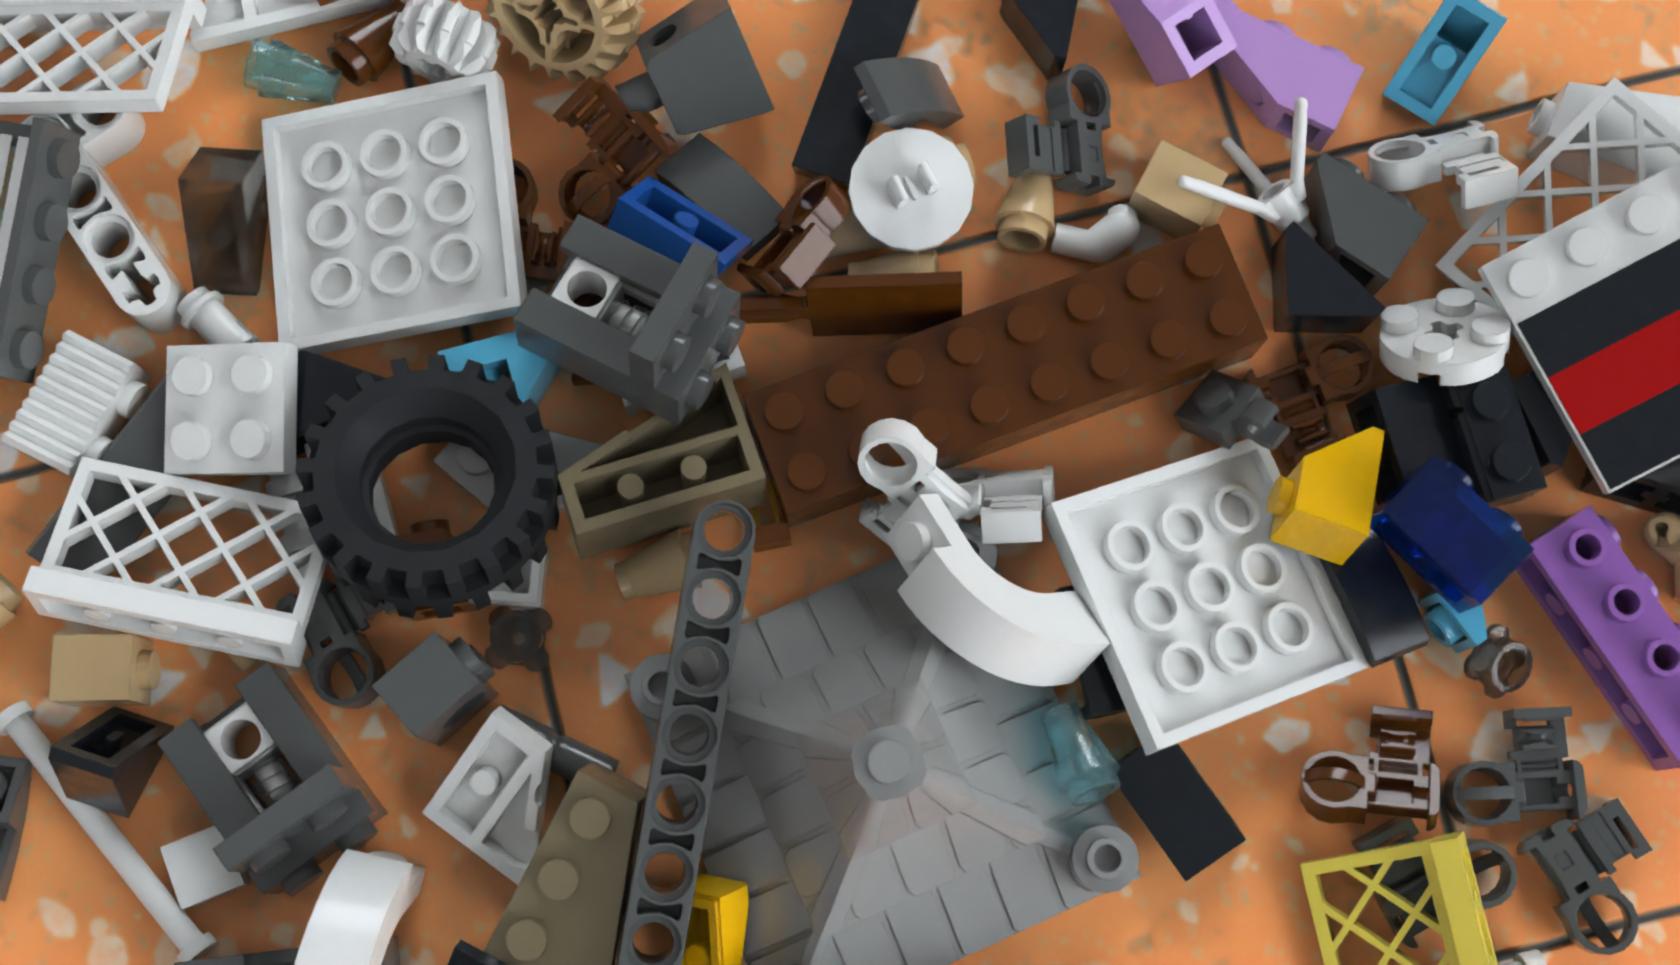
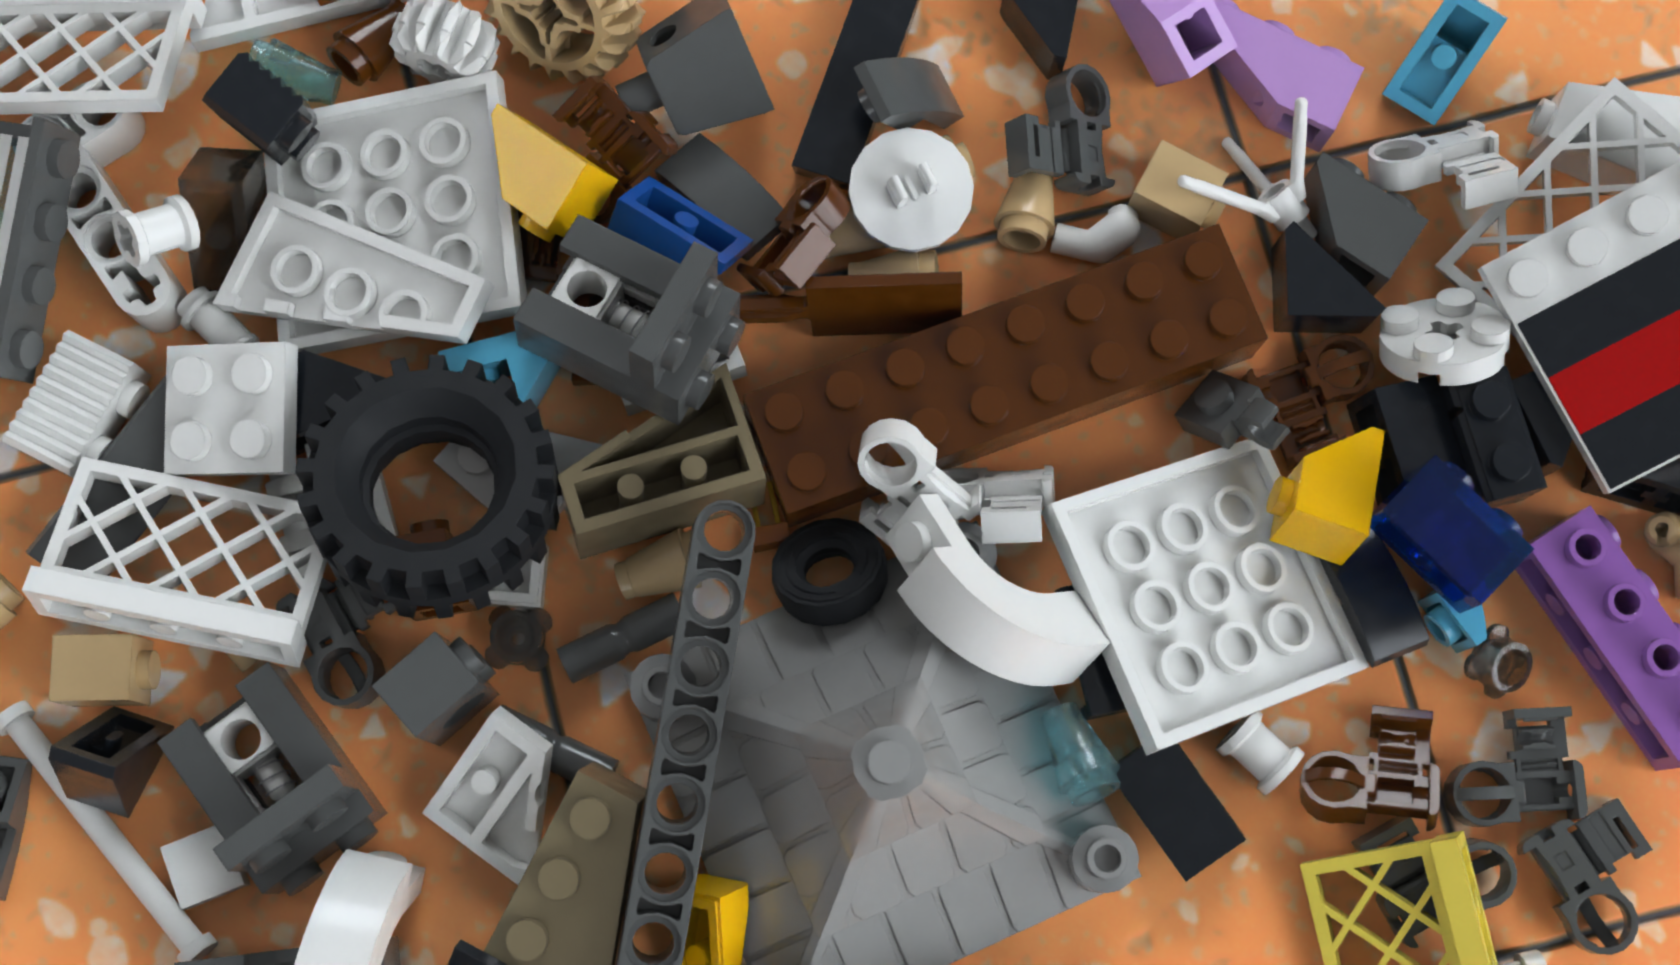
none -> white bush [112,194,200,268]
none -> black brick [202,52,320,166]
none -> white wing [212,191,495,344]
none -> yellow slope [491,103,618,243]
none -> dark grey piece [556,593,679,684]
none -> black tyre [772,518,888,627]
none -> white bush [1215,711,1305,795]

